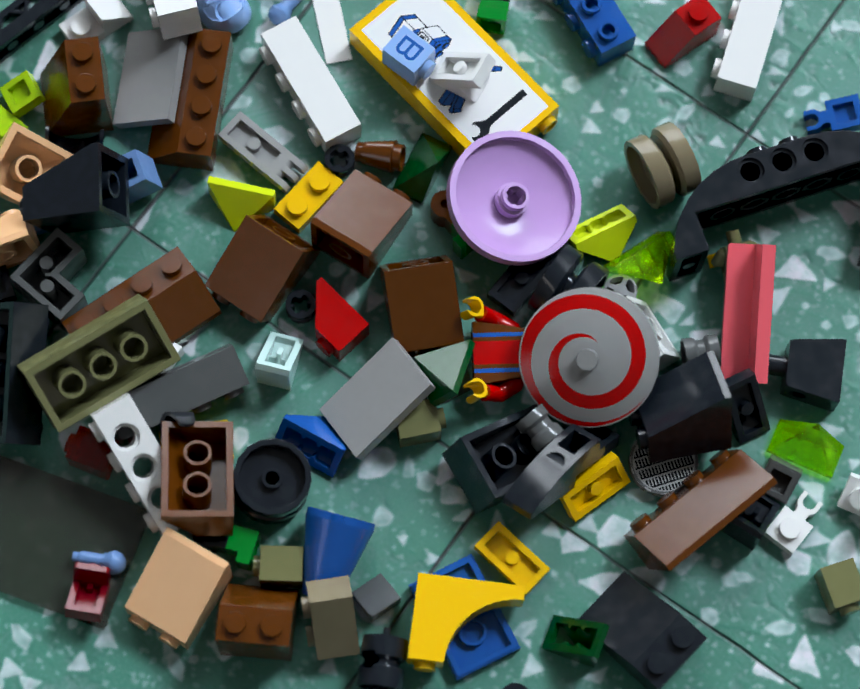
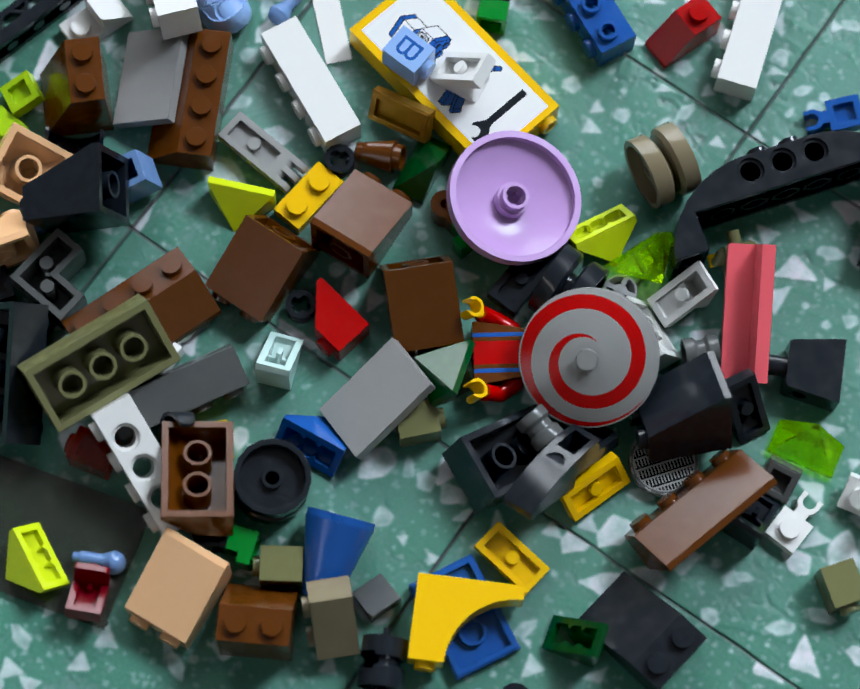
none -> neon yellow slope [5,522,70,593]
none -> pearl gold tile [368,85,436,144]
none -> white slope [647,260,719,328]

